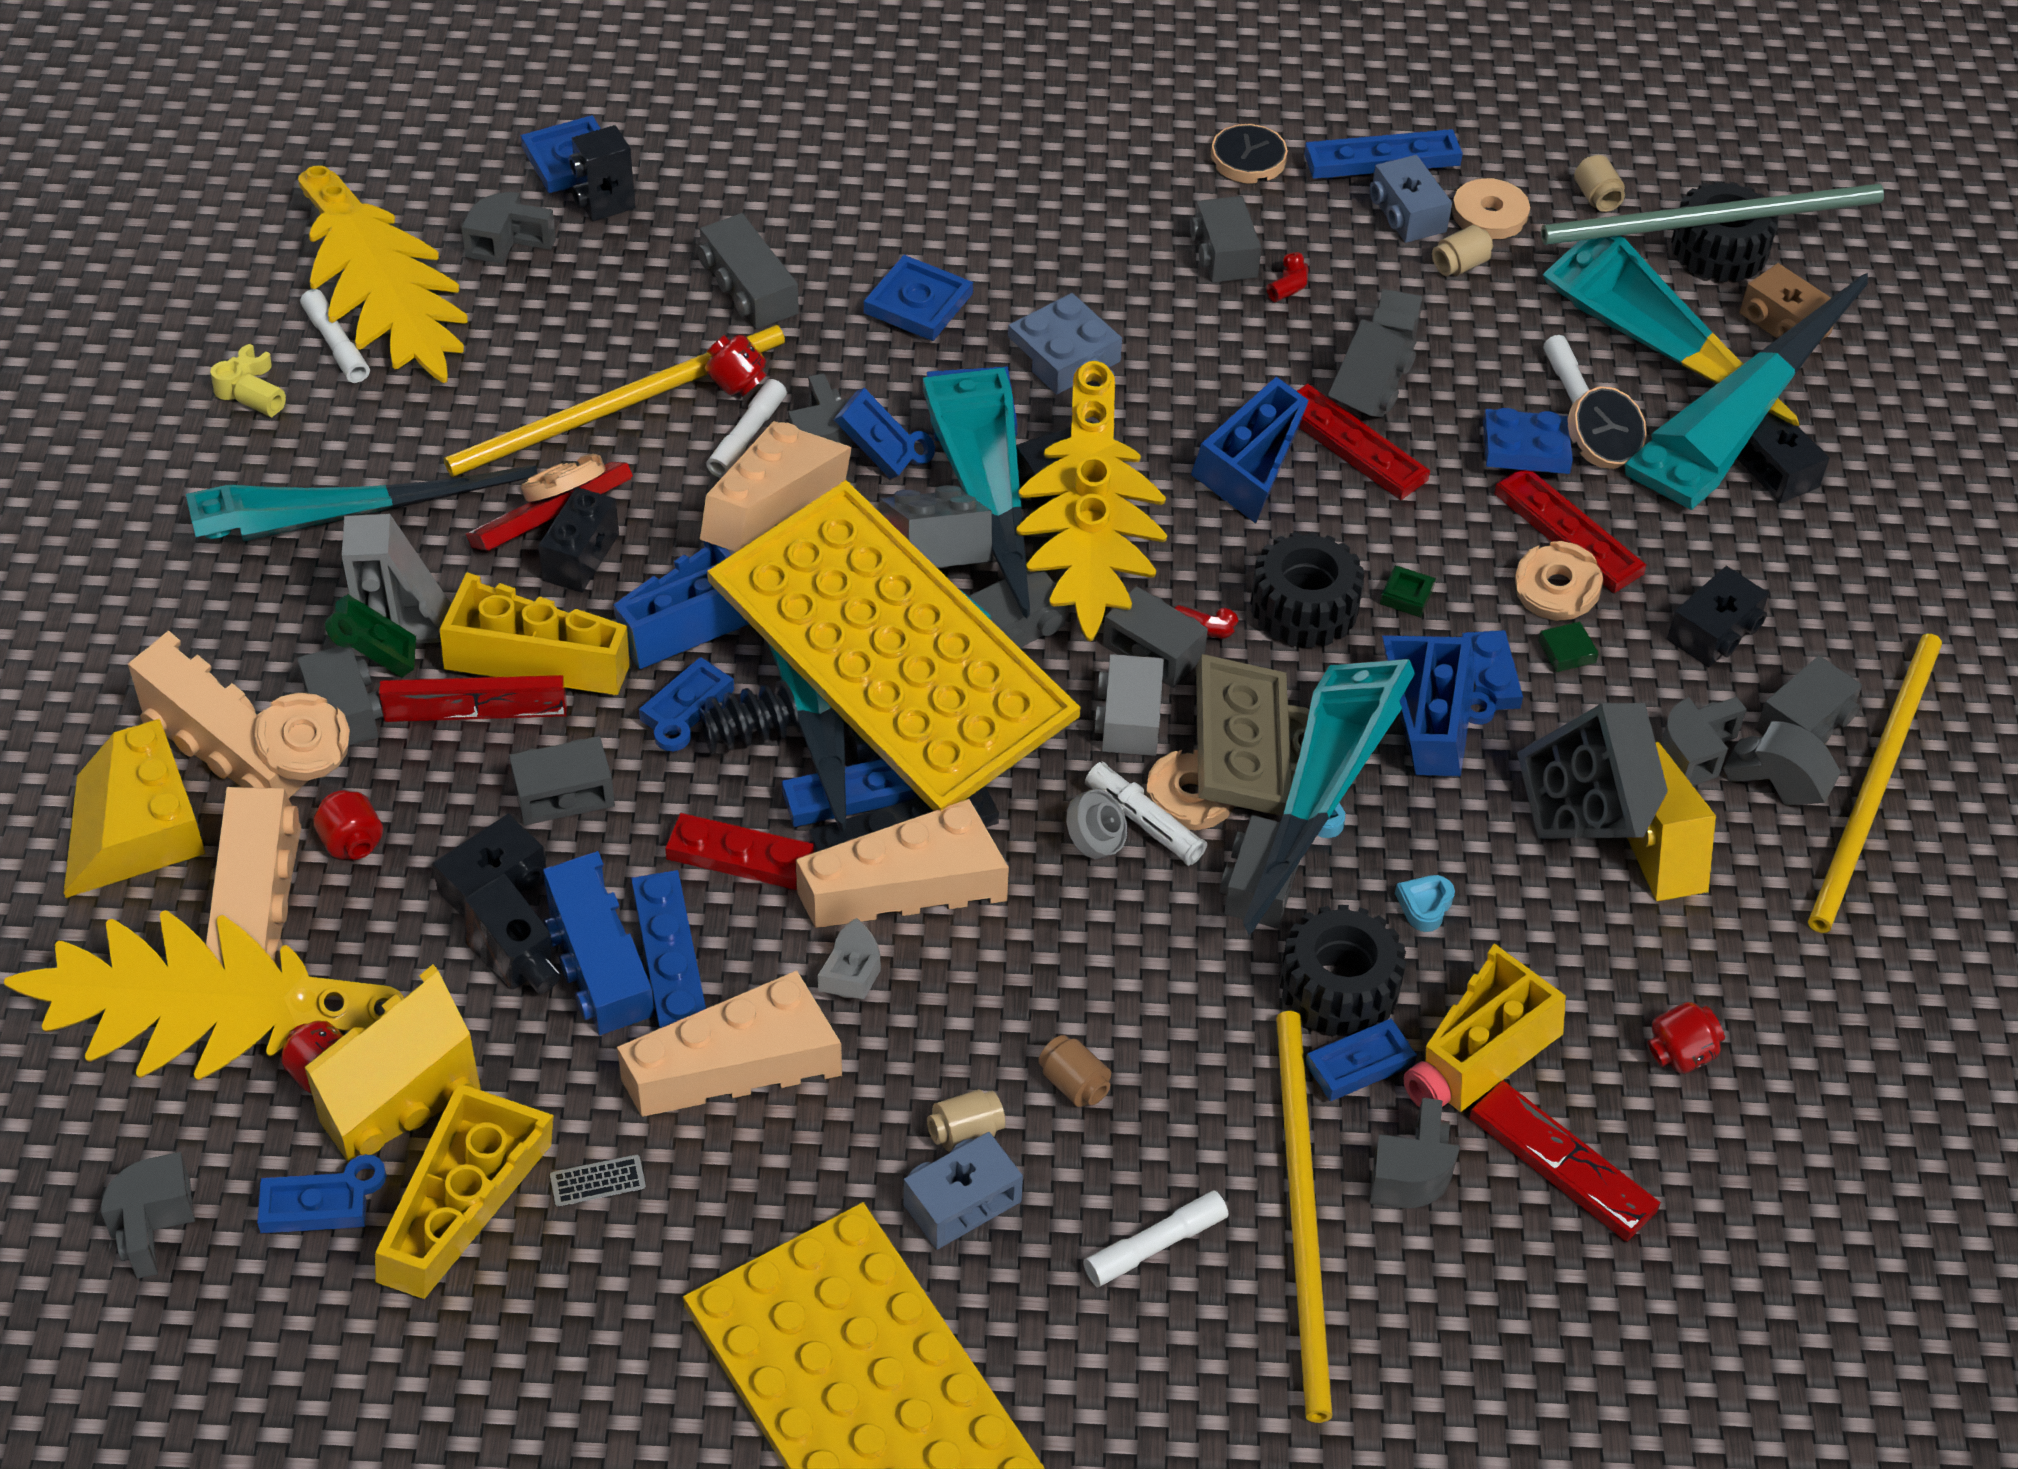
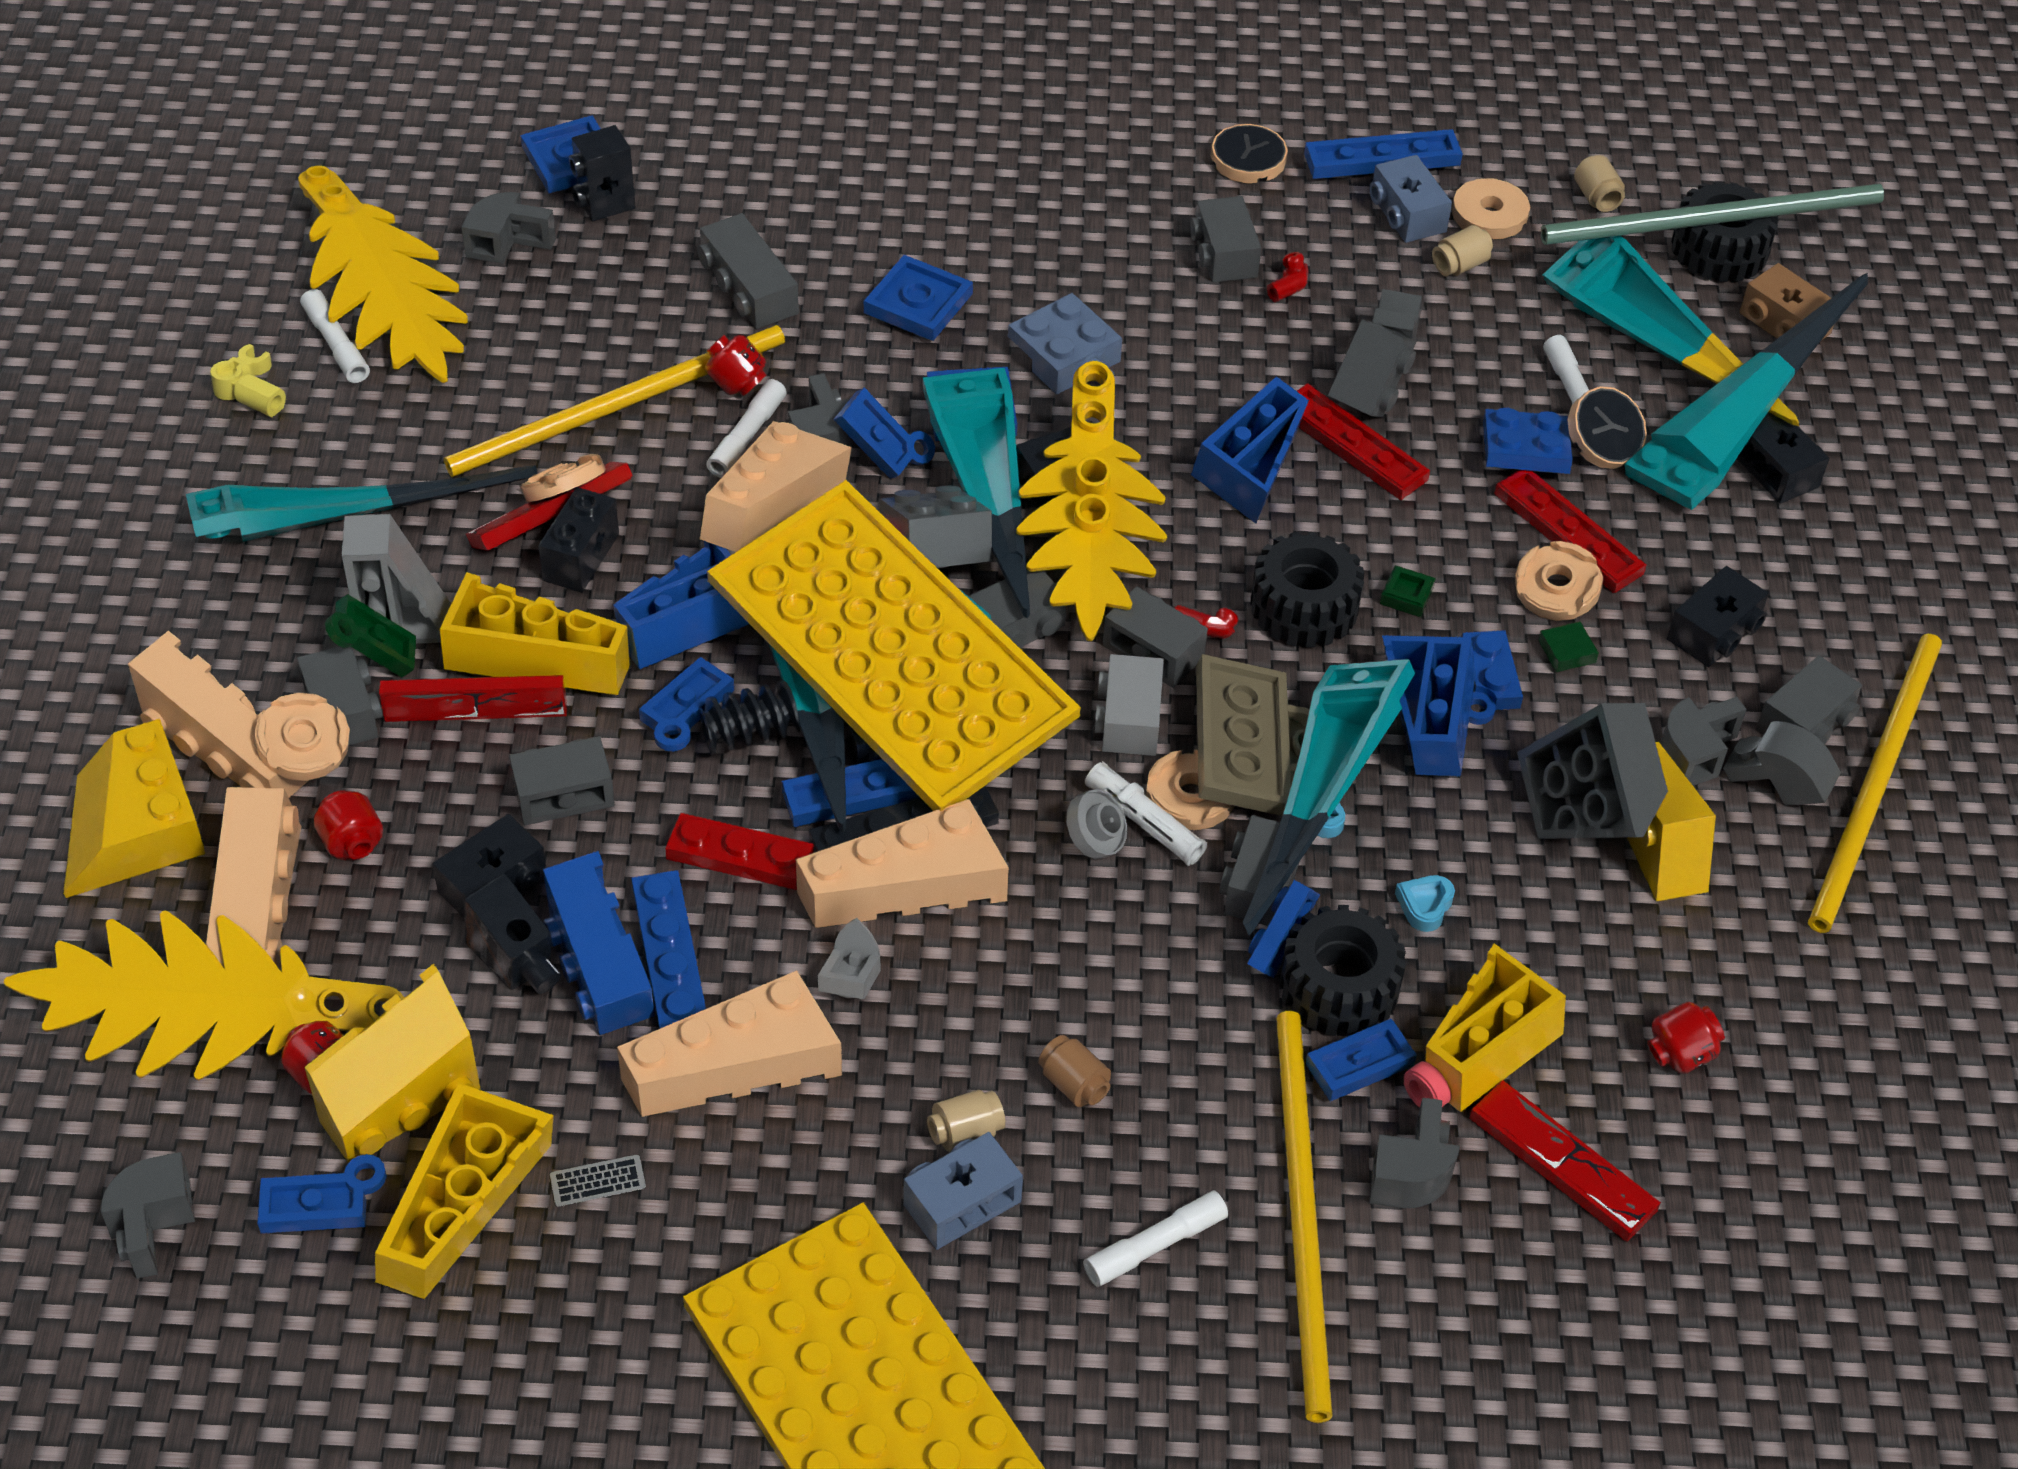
none -> blue plate [1247,880,1320,978]

